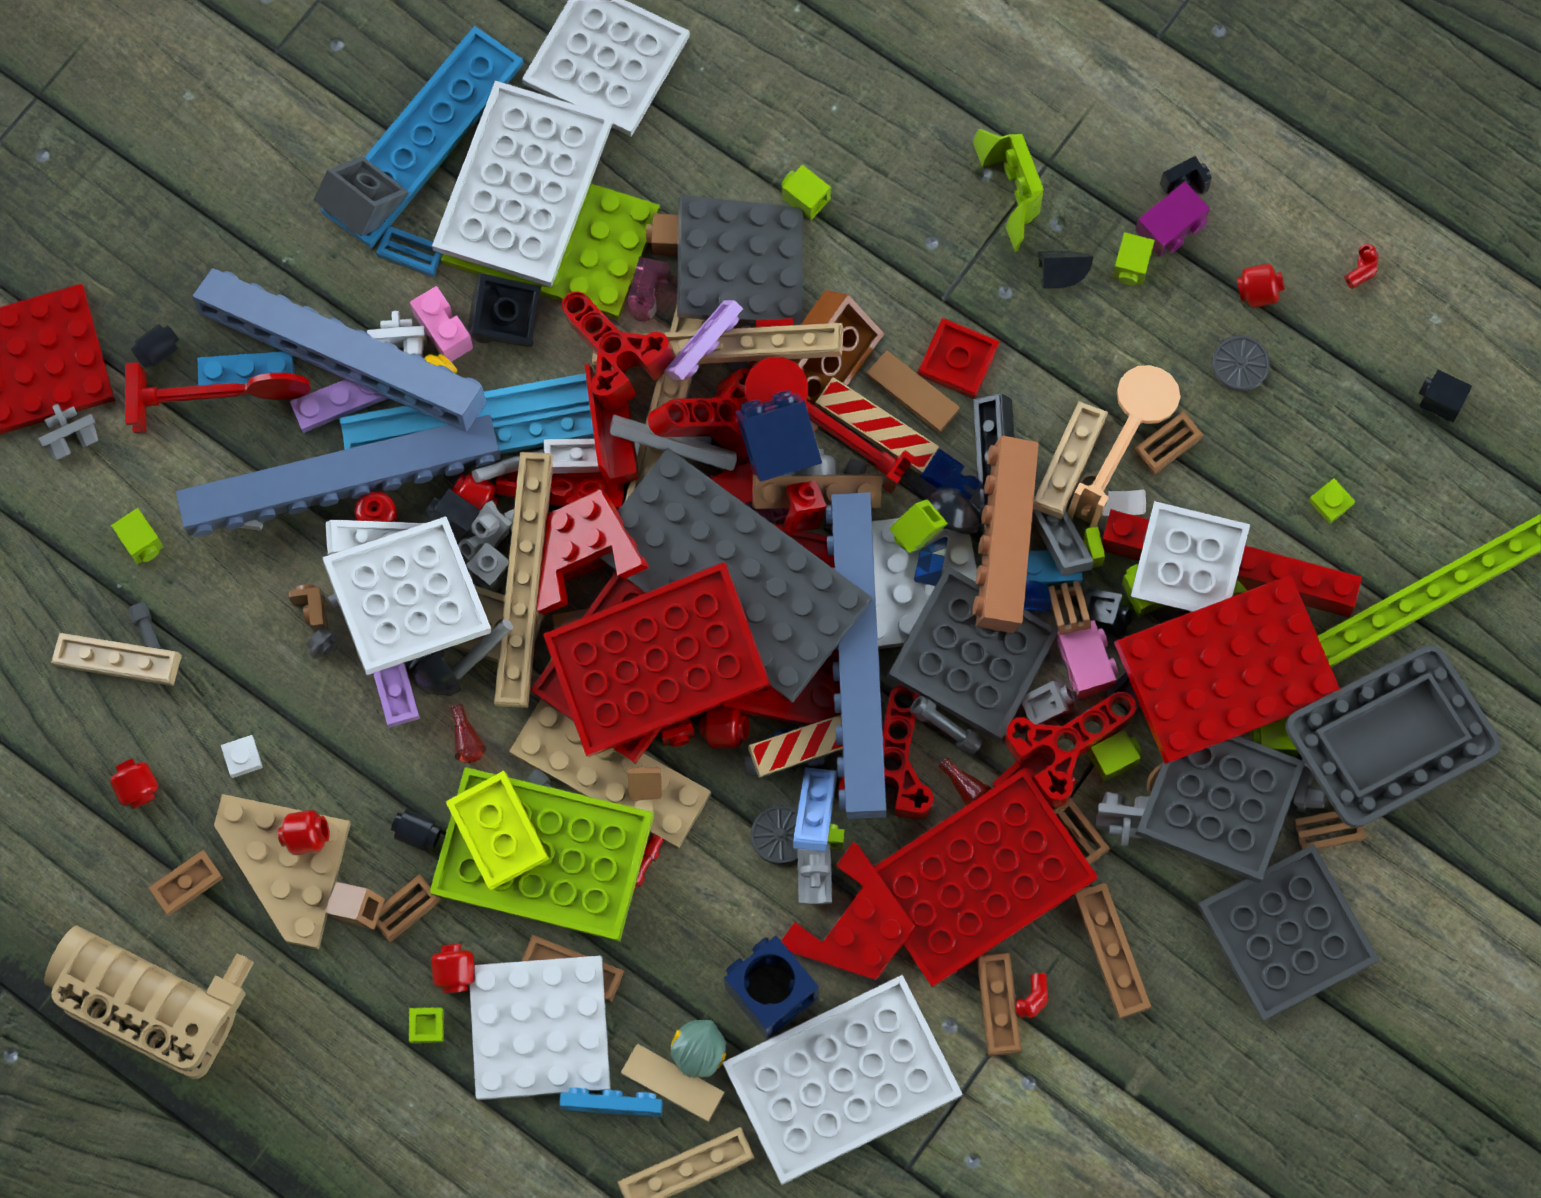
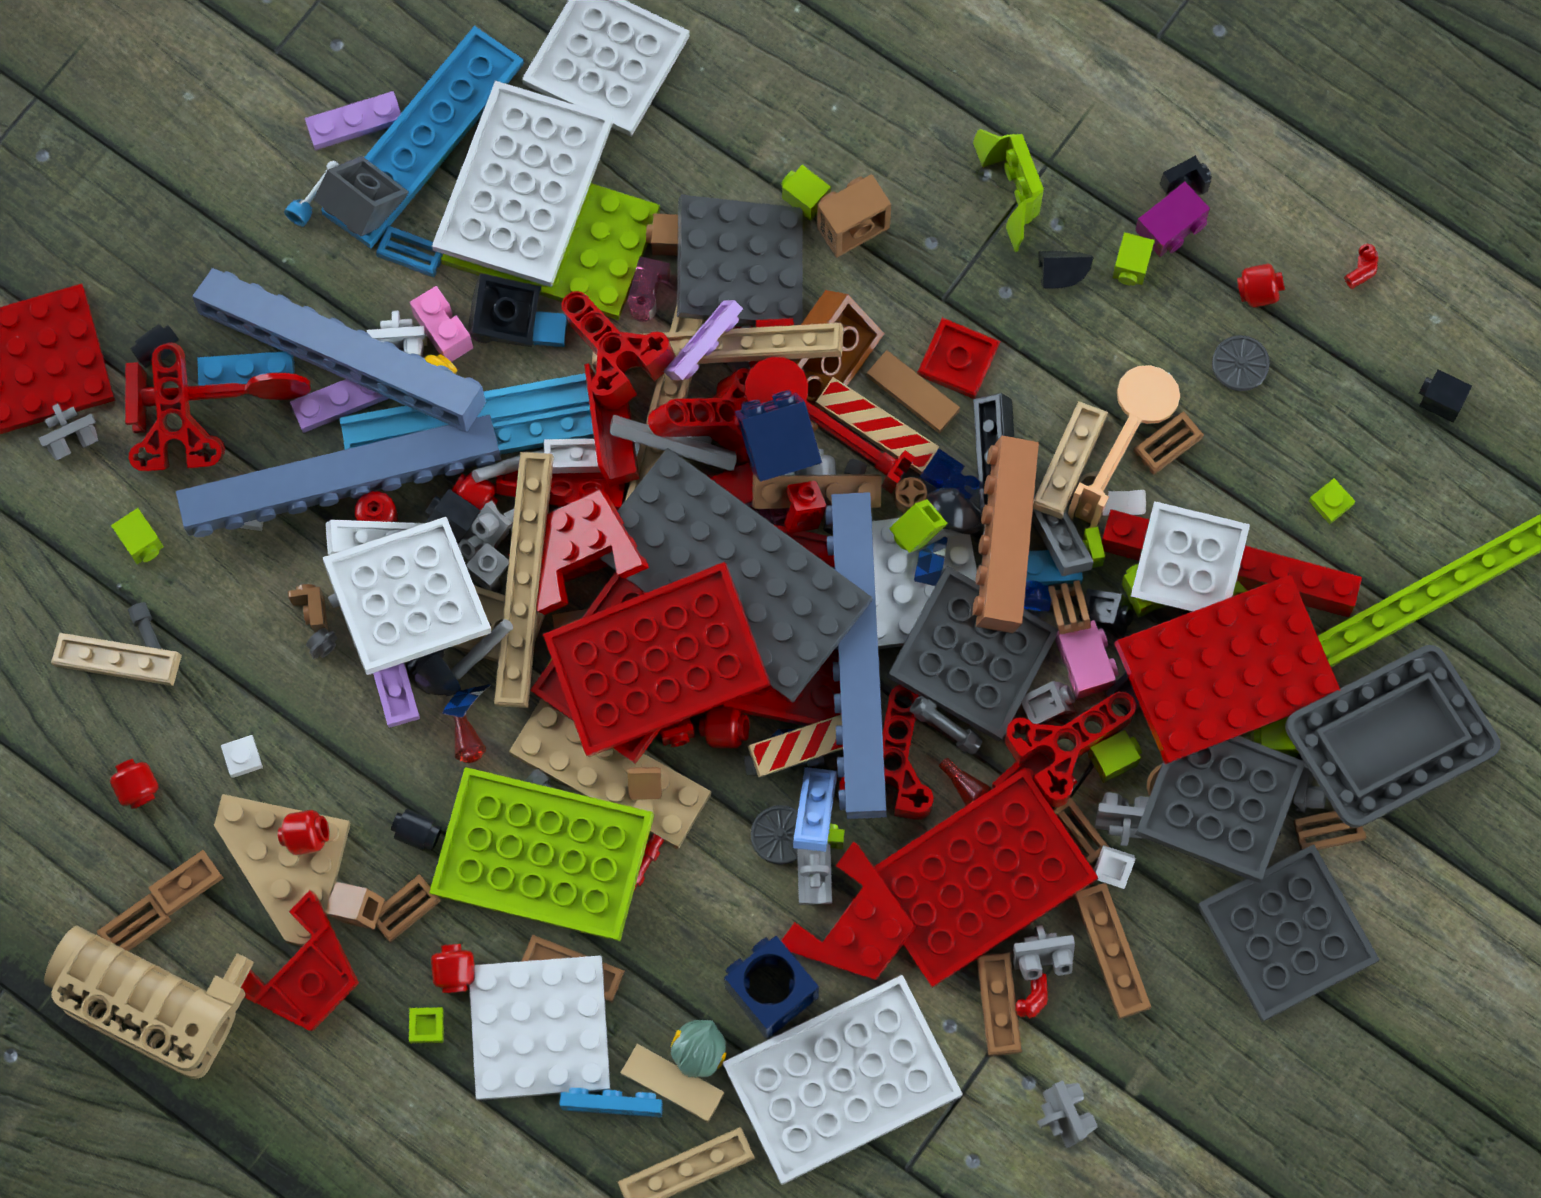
neon yellow plate [446,771,549,890] -> none
none -> medium nougat tile [96,893,171,951]
none -> red beam [128,342,225,471]
none -> red wing [240,890,359,1031]
none -> dark azure hinge [284,161,339,227]
none -> lavender plate [305,91,401,150]
none -> dark blue sticker [442,684,490,718]
none -> dark azure tile [533,311,568,347]
none -> medium nougat brick [817,174,891,258]
none -> medium nougat wheel [895,477,927,513]
none -> light grey hips [1013,925,1075,981]
none -> light grey hips [1037,1081,1097,1148]
none -> white plate [1094,845,1135,889]

